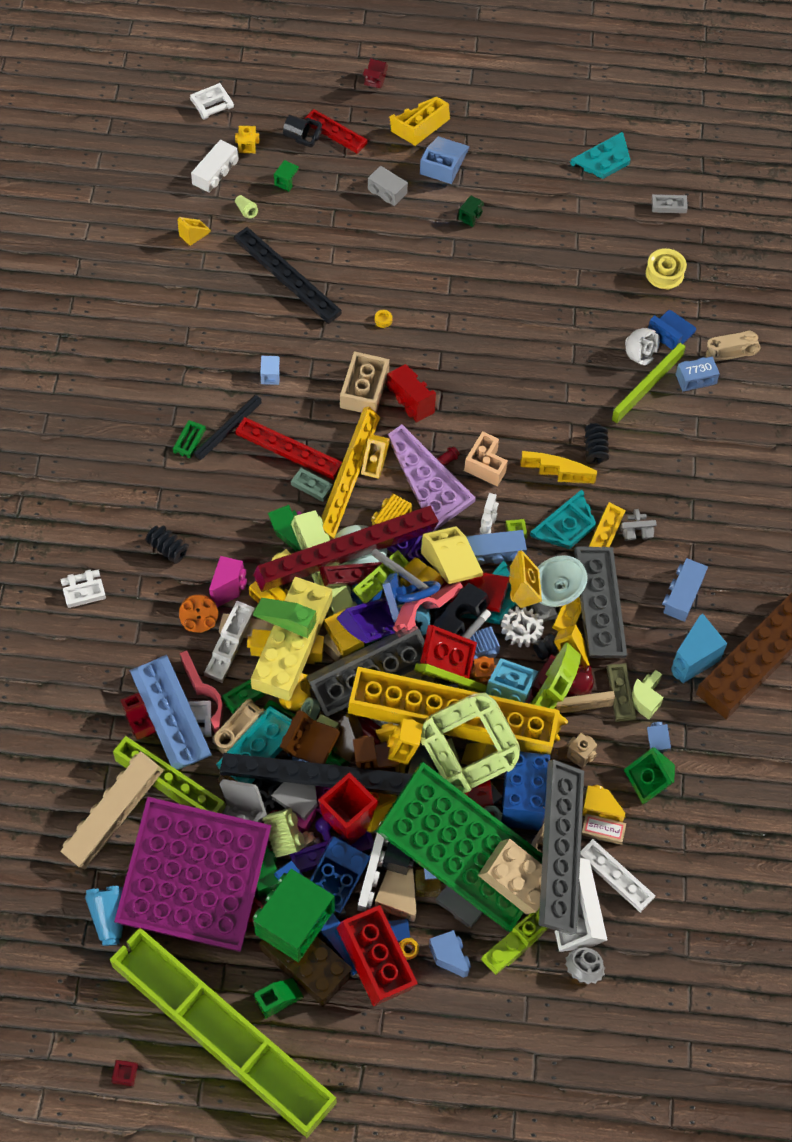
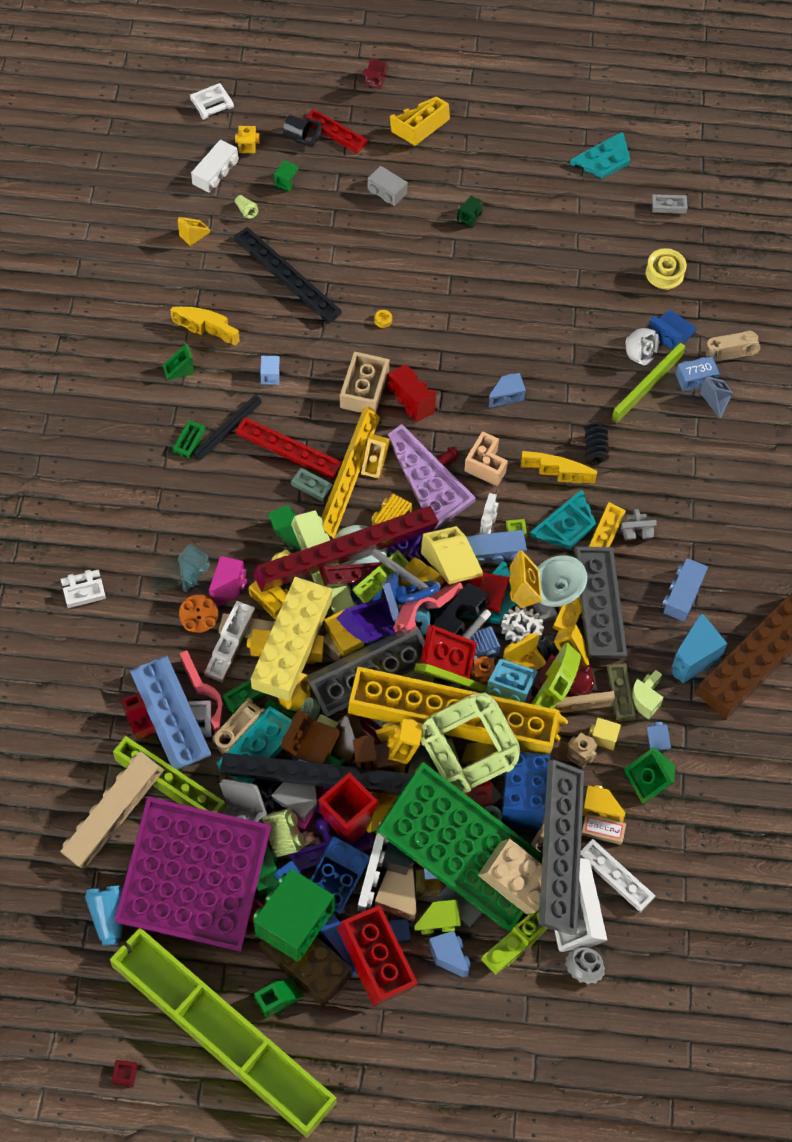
black piece [146,525,189,564] -> none
bright green slope [253,598,316,639] -> none
yellow plate [399,938,419,960] -> none
medium blue slope [420,136,469,184] -> none
none -> green slope [162,344,194,380]
none -> yellow slope [170,306,240,346]
none -> clear light blue slope [178,543,210,592]
none -> lime slope [414,900,461,934]
none -> medium blue slope [488,373,526,408]
none -> yellow bracket [503,632,546,672]
none -> light yellow brick [588,718,621,750]
none -> sand blue slope [700,376,734,419]

